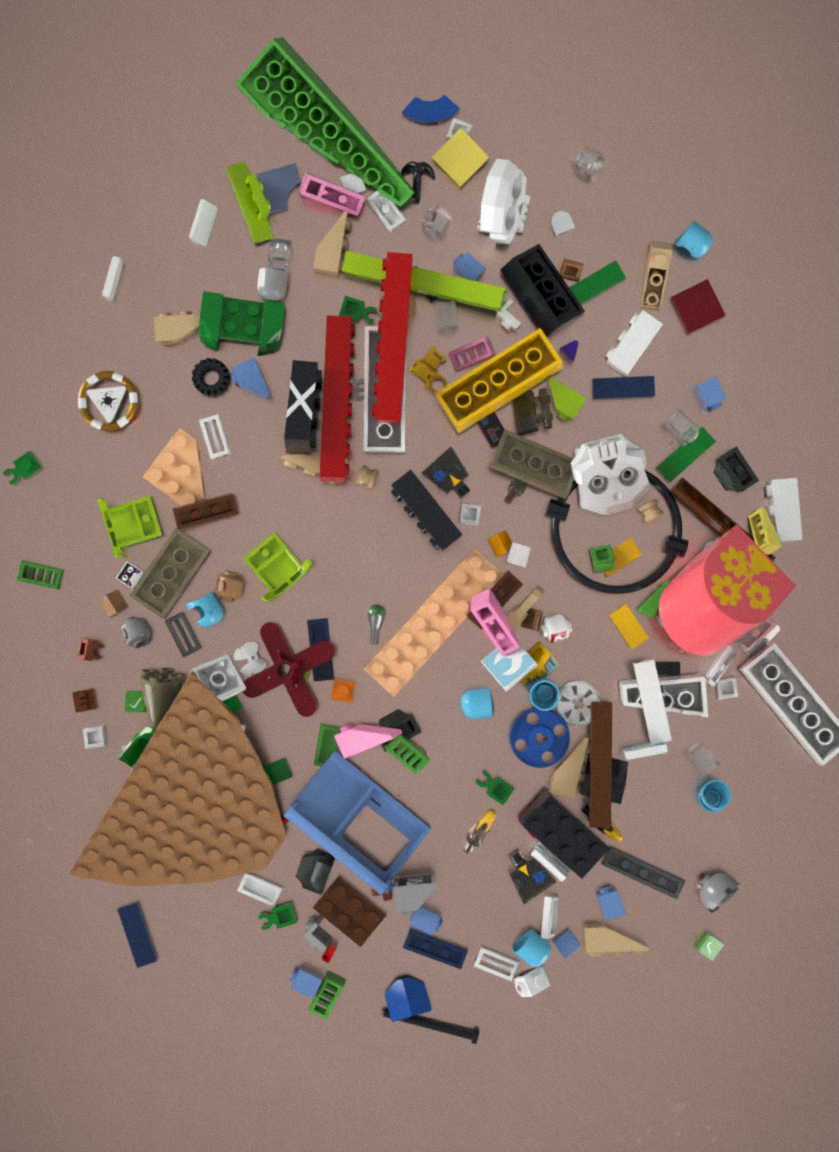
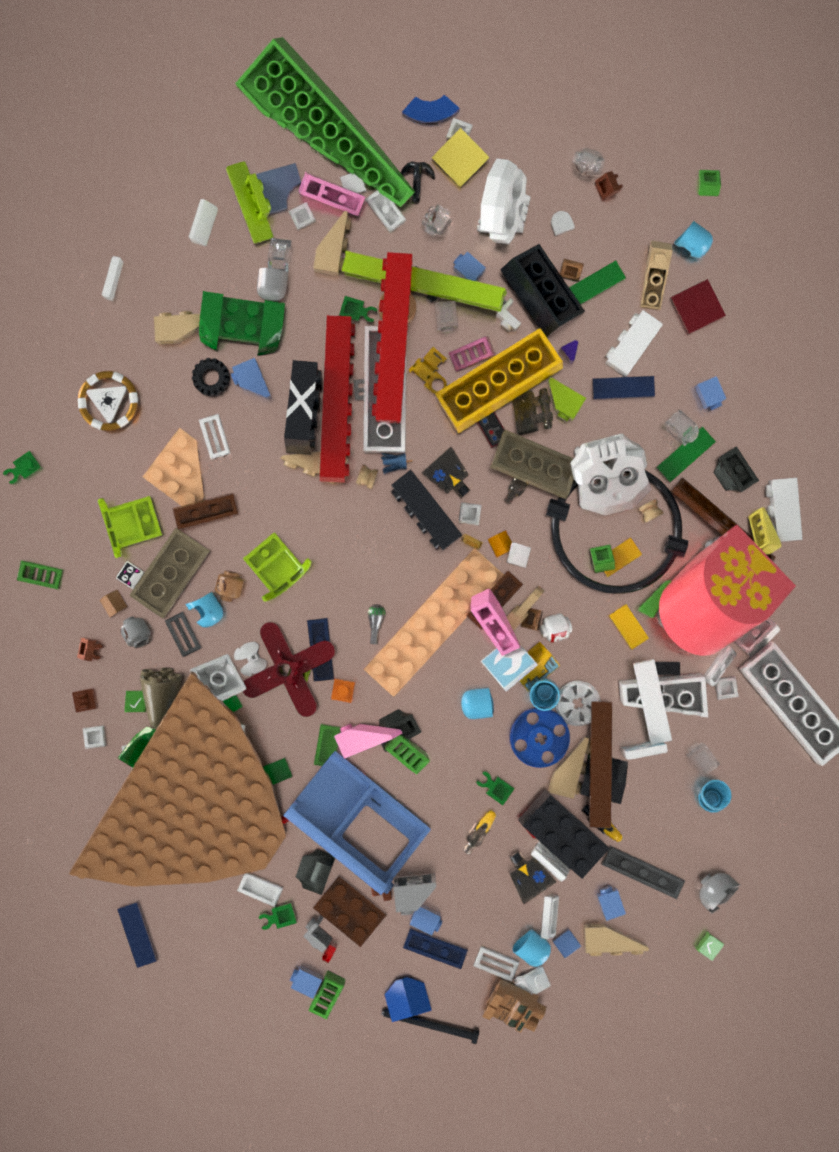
none -> white tile [289,202,316,231]
none -> flat silver piece [381,453,412,474]
none -> clear yellow tile [461,534,483,550]
none -> medium nougat hips [482,979,547,1033]
none -> copper tile [595,171,623,200]
none -> bright green slope [698,170,721,196]

